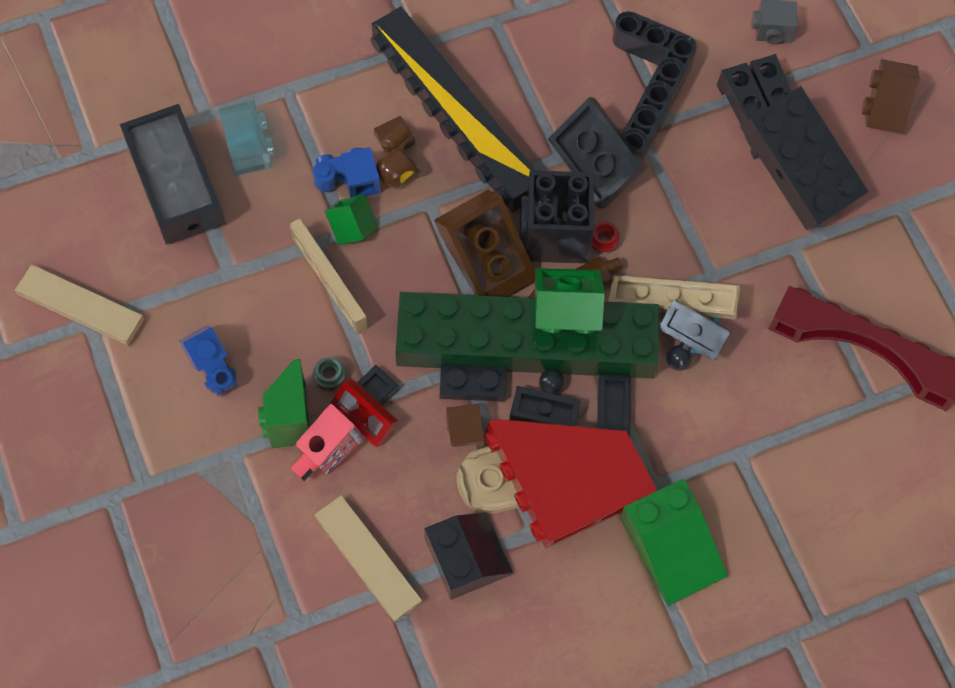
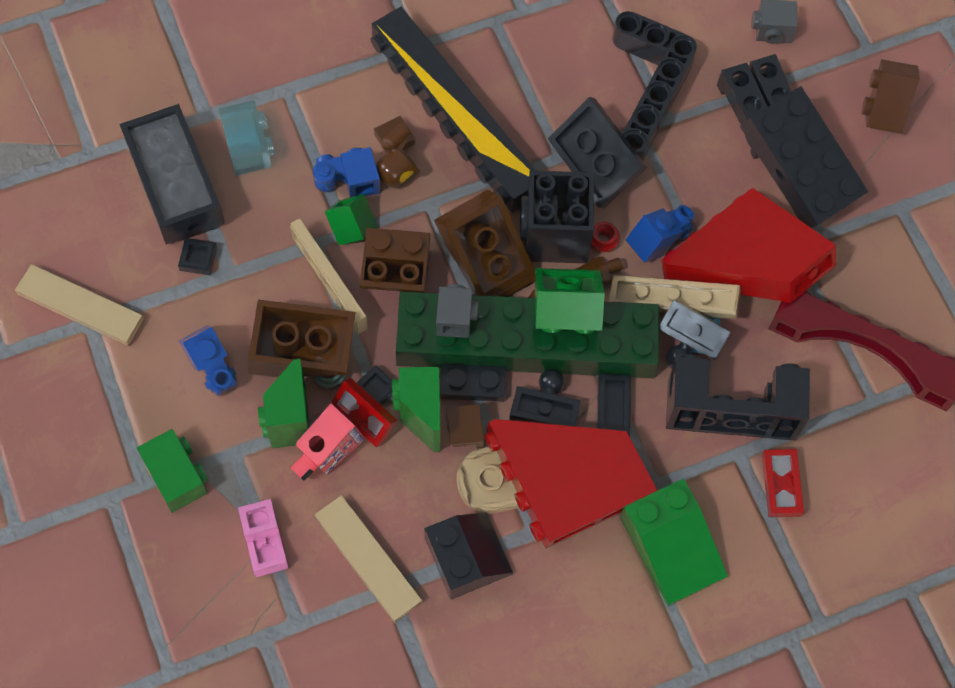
none -> green brick [136,428,208,513]
none -> black tile [178,238,217,276]
none -> bright pink slope [238,499,289,578]
none -> reddish brown slope [248,299,356,377]
none -> reddish brown slope [360,228,430,293]
none -> green slope [392,367,440,452]
none -> dark grey brick [436,284,478,338]
none -> blue brick [625,205,695,263]
none -> red slope [661,188,836,303]
none -> black plate [666,354,810,441]
none -> red piece [762,449,804,517]

